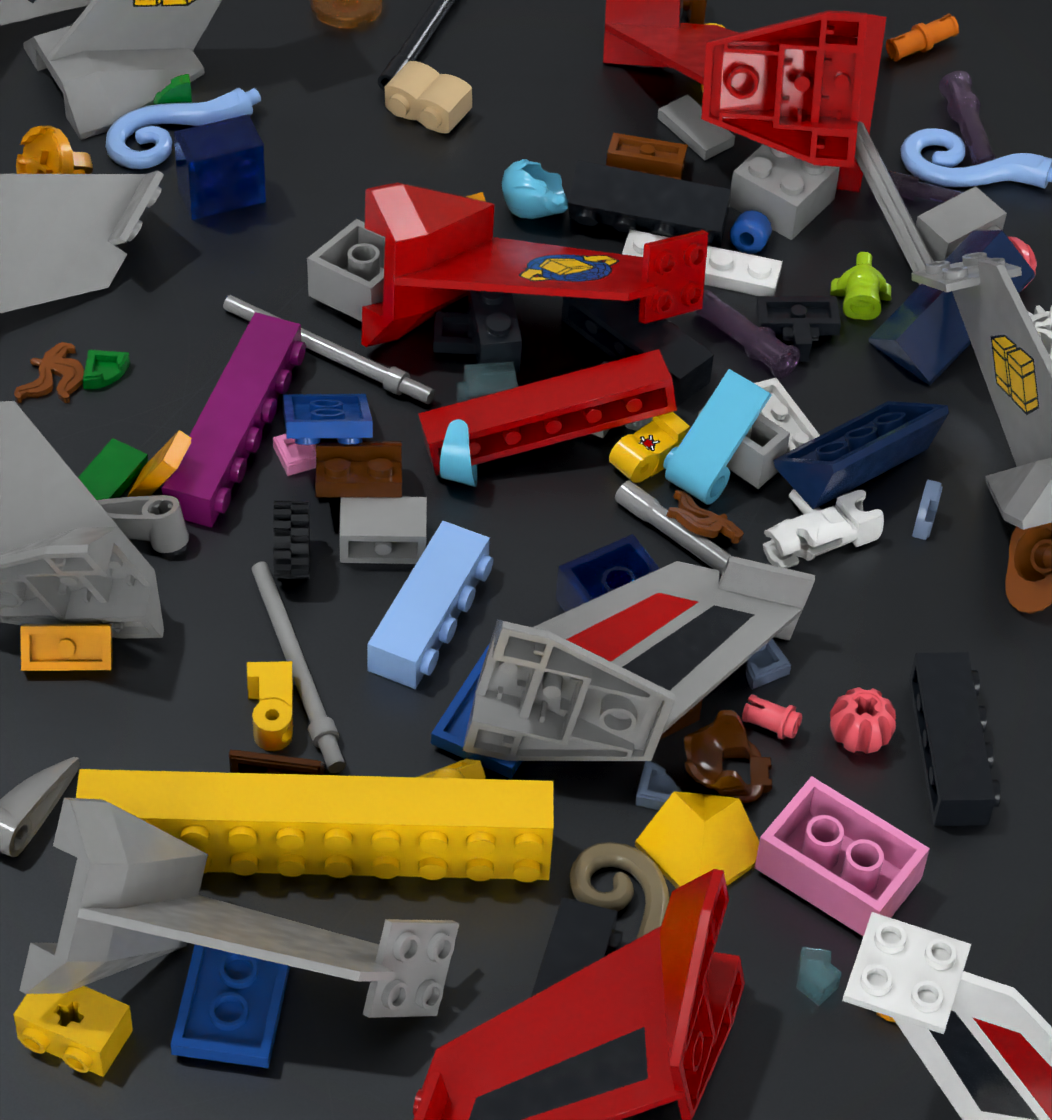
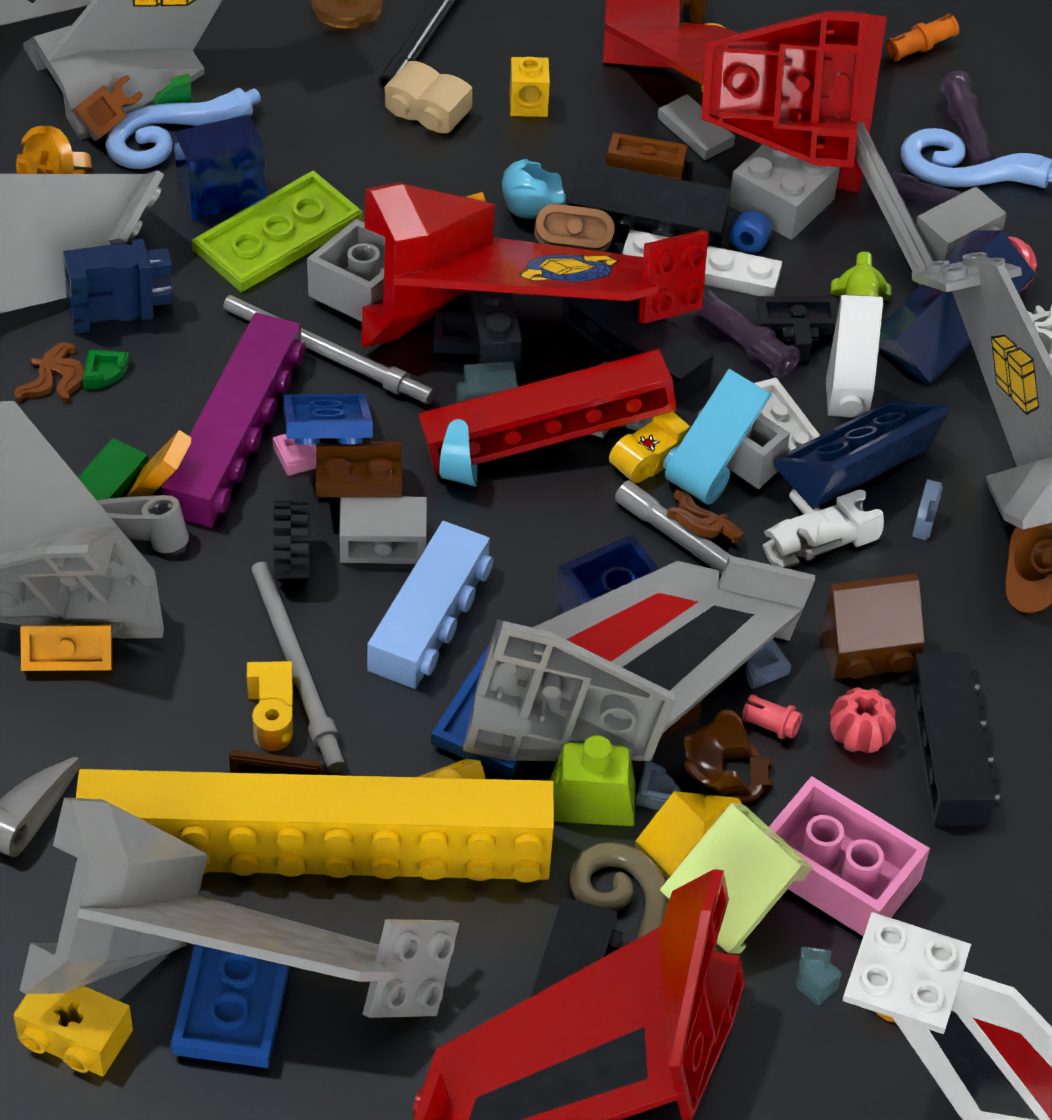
none -> dark blue hips [63,239,173,334]
none -> dark orange plate [71,75,143,141]
none -> lime tile [192,170,363,293]
none -> yellow brick [509,57,550,117]
none -> medium nougat brick [534,204,615,252]
none -> lime torso [549,735,636,827]
none -> yellowish green panel [660,803,814,954]
none -> slope [820,573,924,680]
none -> white slope [826,295,883,417]

